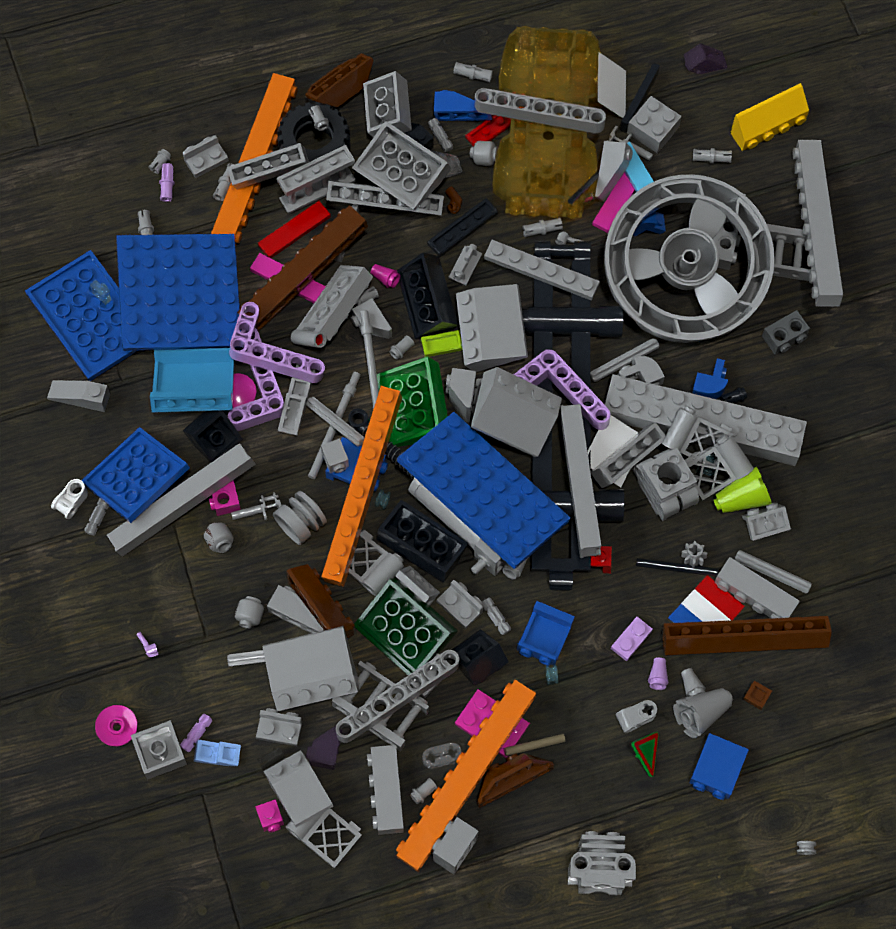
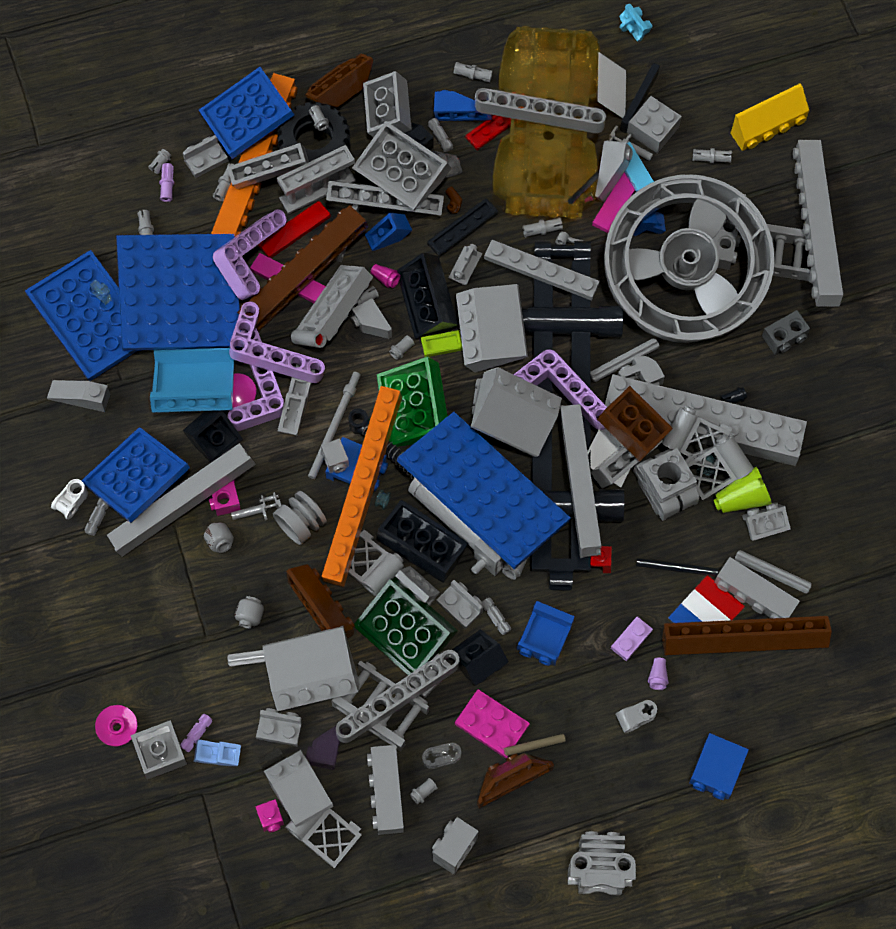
lavender hand [137,632,158,657] -> none
light grey slope [267,585,324,634] -> none
light grey axle [306,397,364,446] -> none
light grey bar [360,311,379,409] -> none
orange brick [396,680,536,872] -> none
light grey slope [446,368,476,423] -> none
light grey head [470,141,499,166] -> none
clear light blue bush [545,665,558,684] -> none
piece [631,732,659,777] -> none
light grey cone [673,688,733,738] -> none
light grey gear [681,541,707,568] -> none
light grey cone [681,668,706,697] -> none
clear purple slope [684,43,727,74] -> none
blue brick [692,358,728,399] -> none
reddish brown plate [743,681,772,710] -> none
light grey bush [797,841,816,855] -> none
none -> blue plate [199,67,294,159]
none -> lavender beam [213,210,286,300]
none -> blue slope [365,213,412,251]
none -> reddish brown brick [597,386,673,462]
none -> medium azure hips [619,4,652,42]

